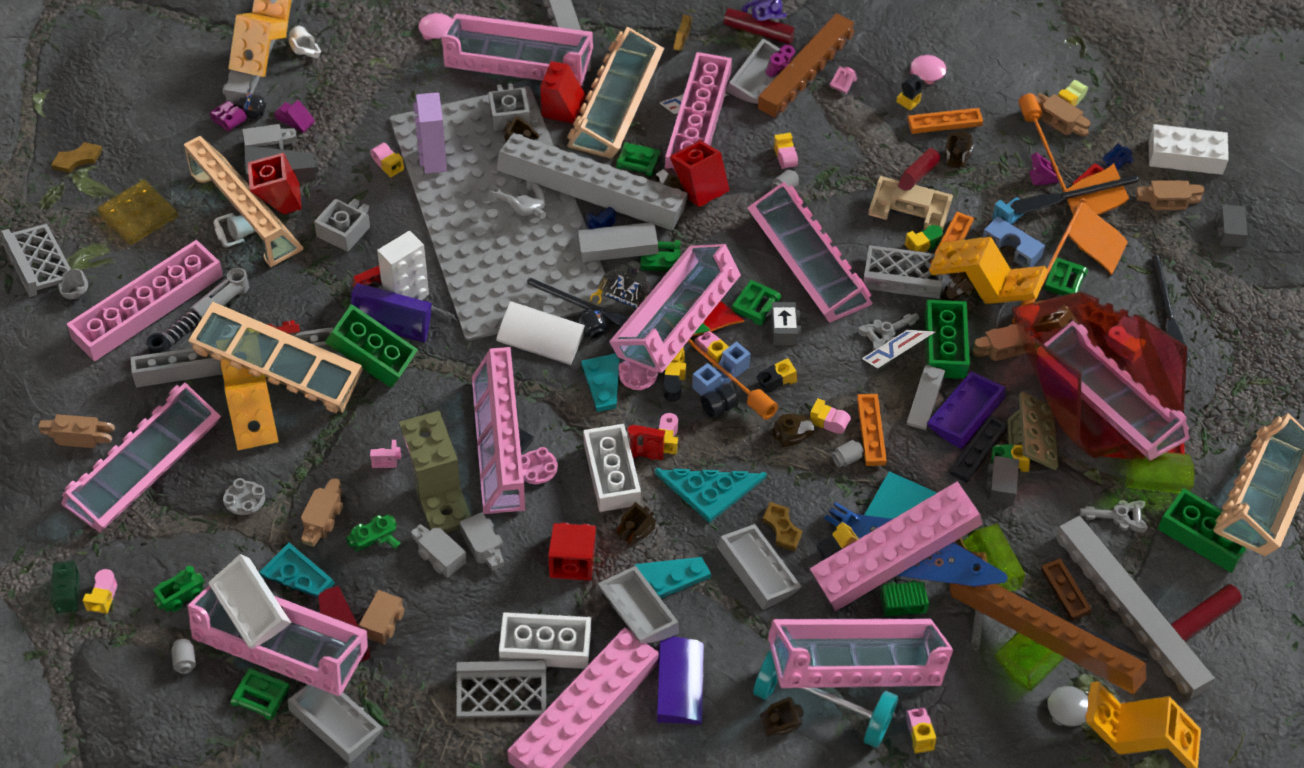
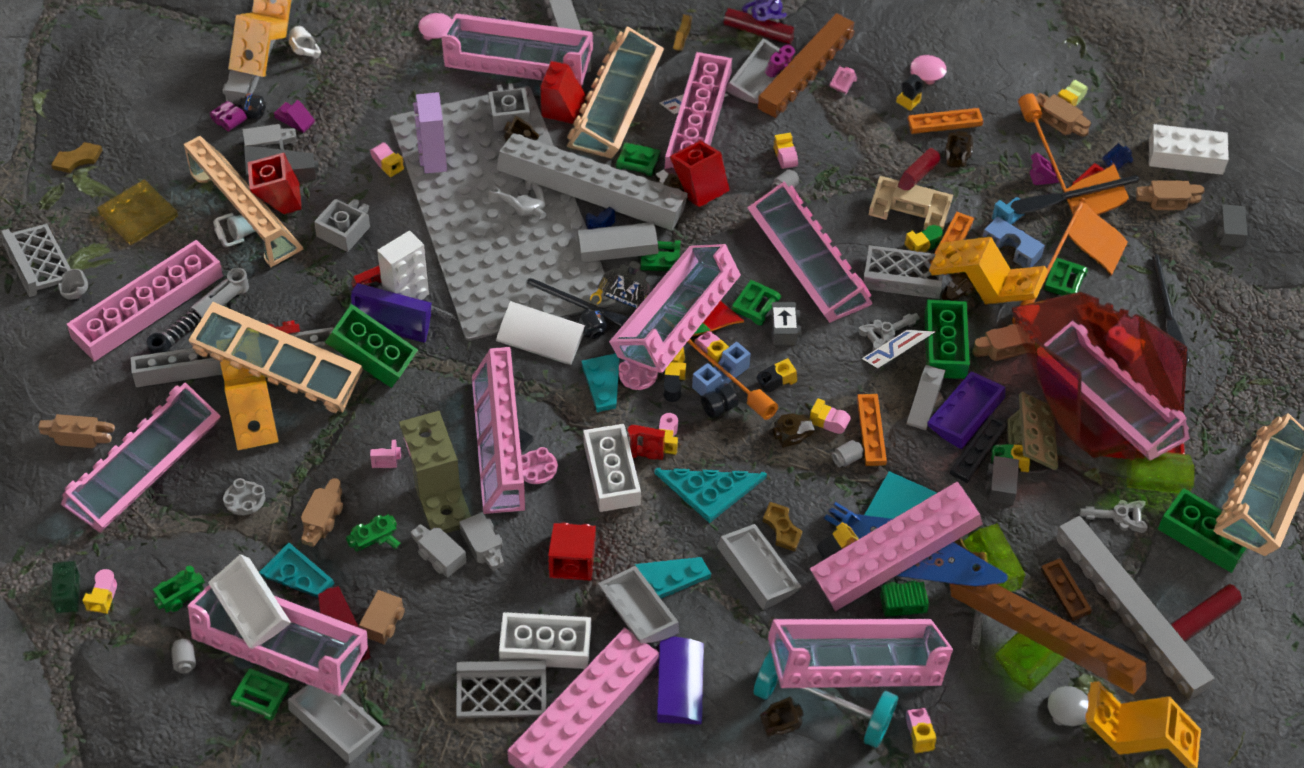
dark brown hand [617,502,656,546] -> none
reddish brown plate [1032,305,1079,333] -> none

